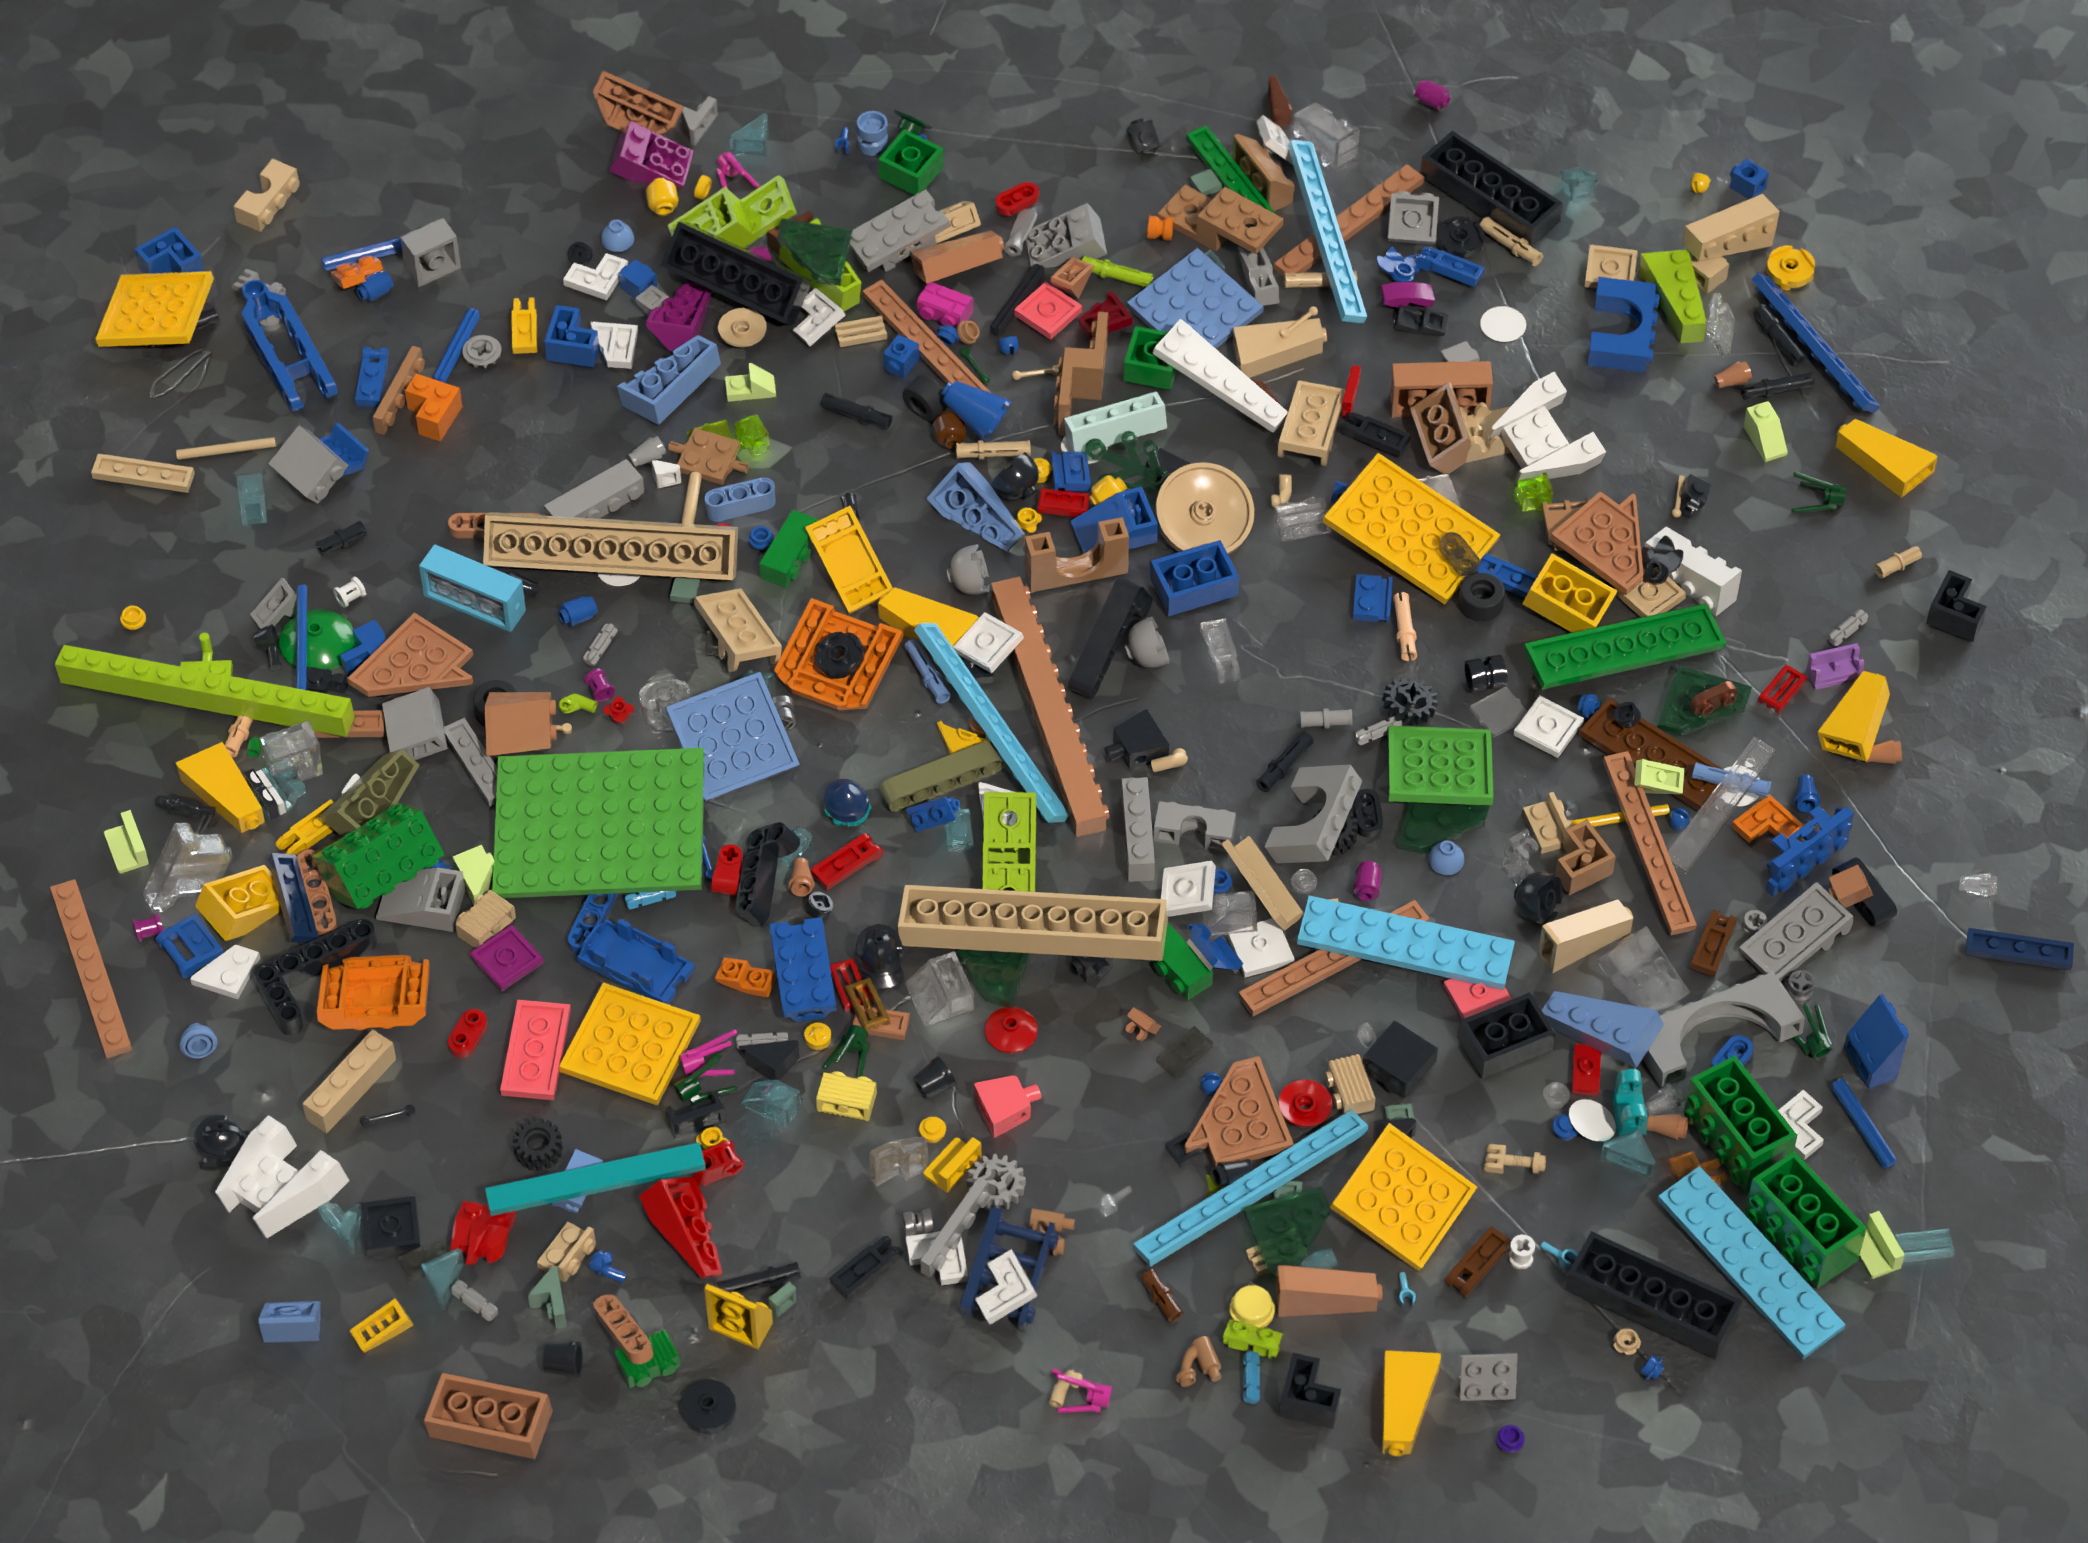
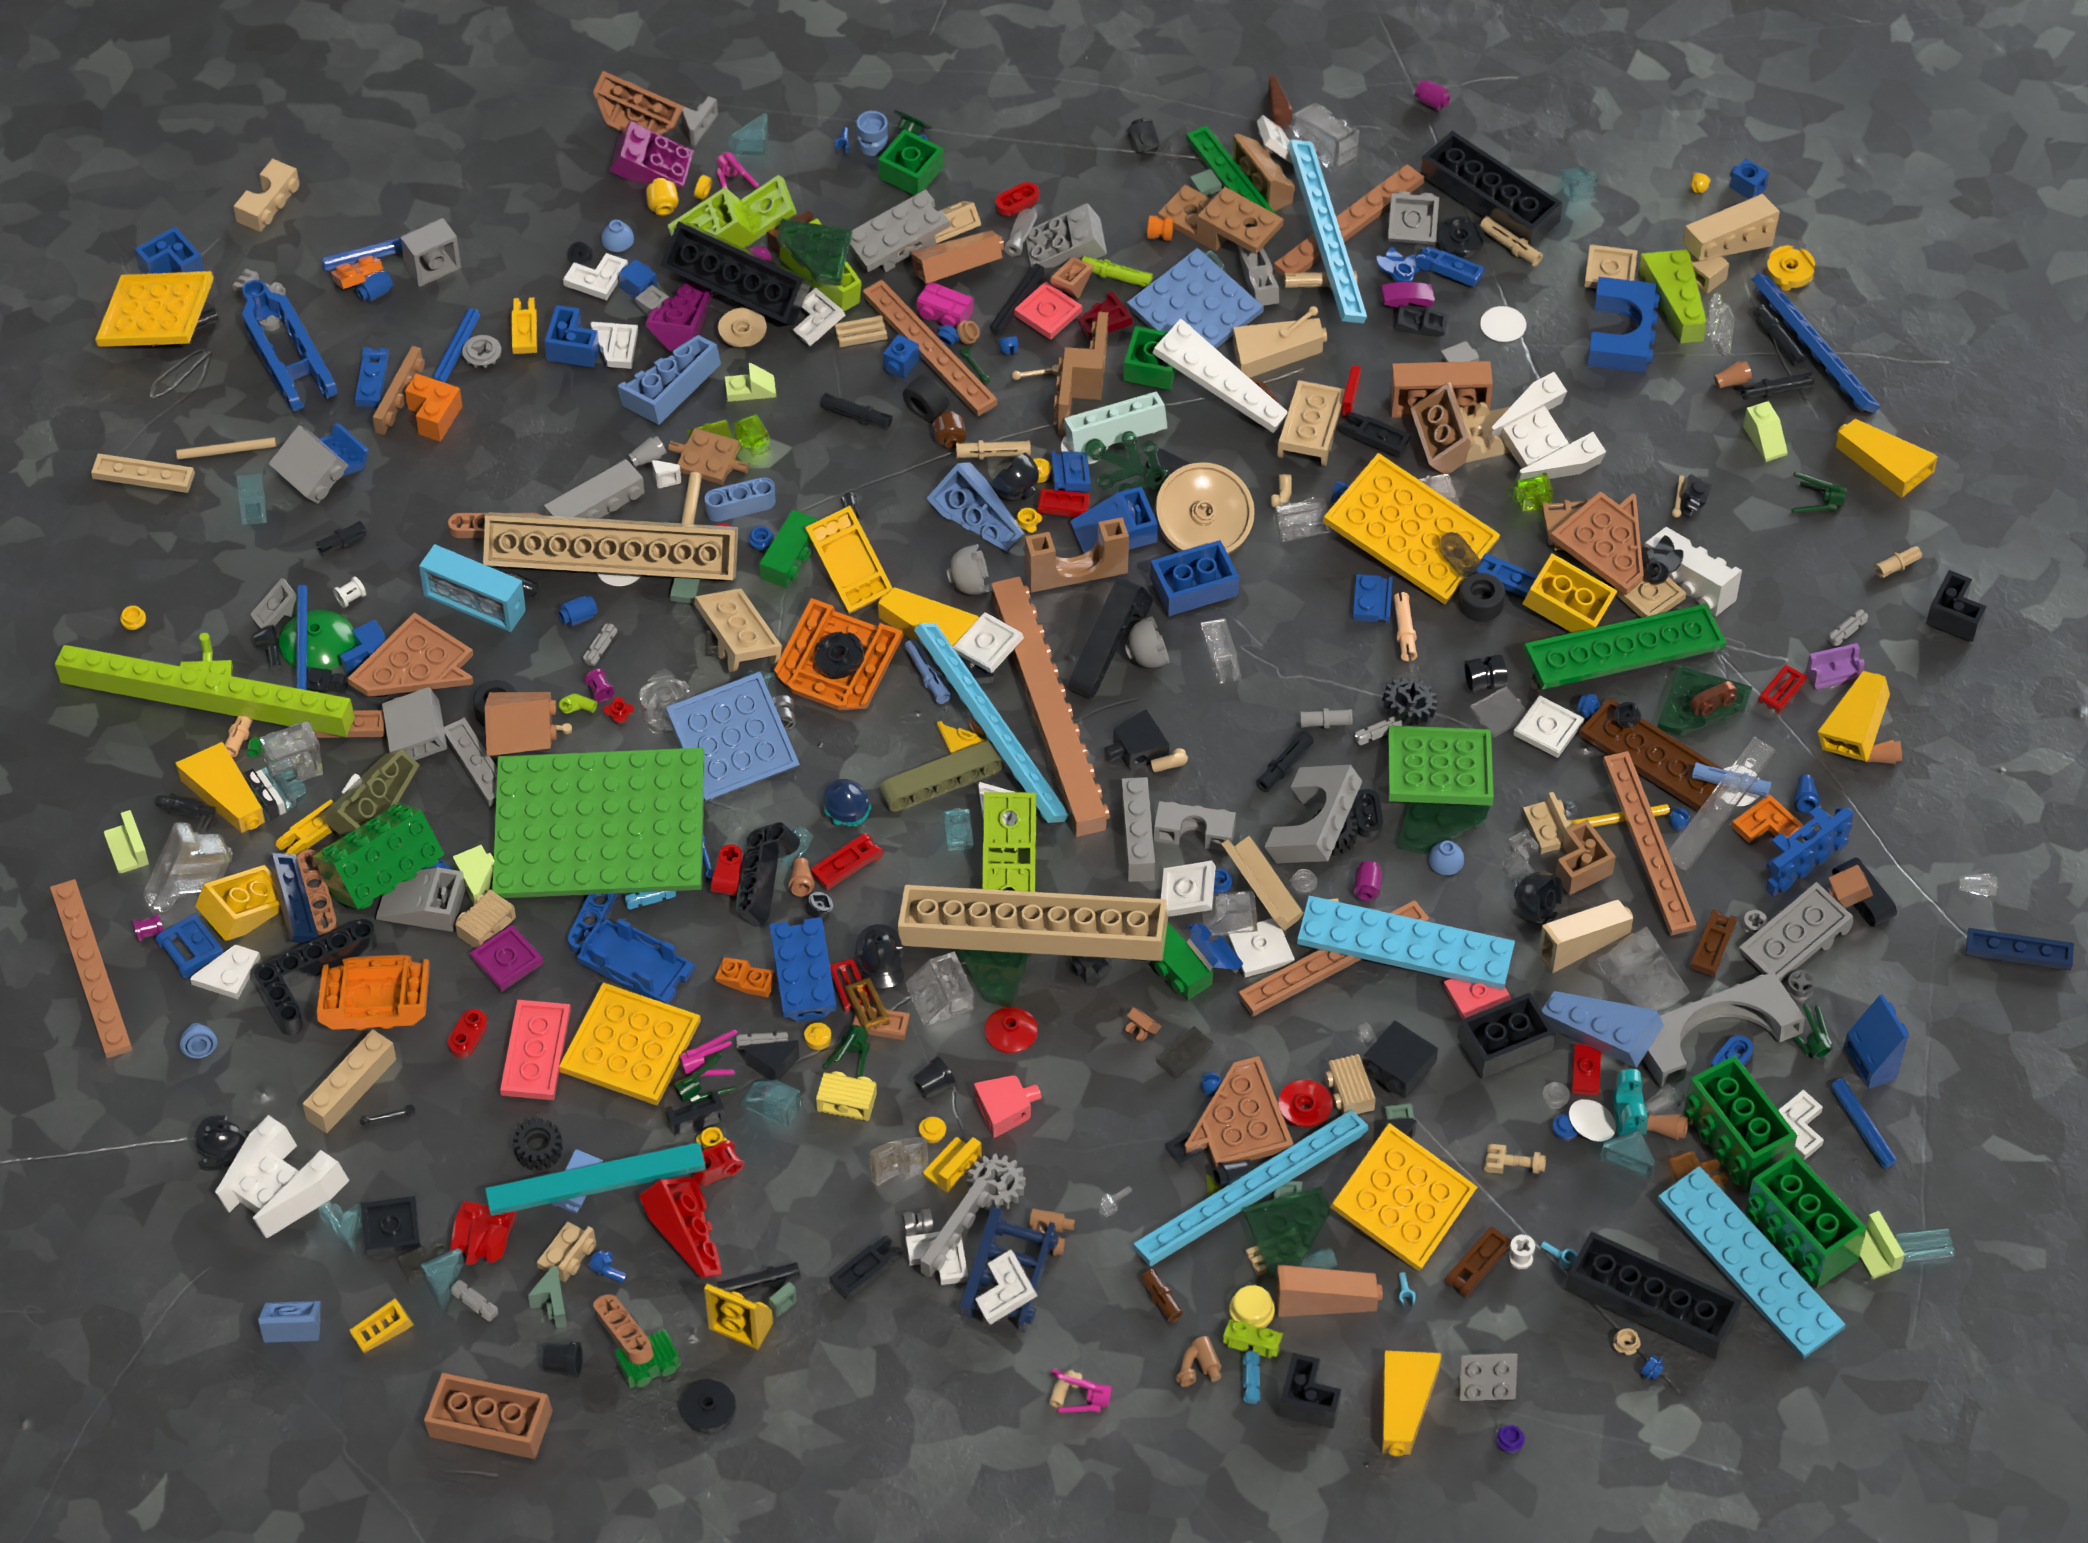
blue hinge [906,796,960,832] -> none
blue cone [941,381,1012,442] -> none
yellow head [1090,475,1128,506] -> none
yellowish green slope [1635,759,1684,794] -> none

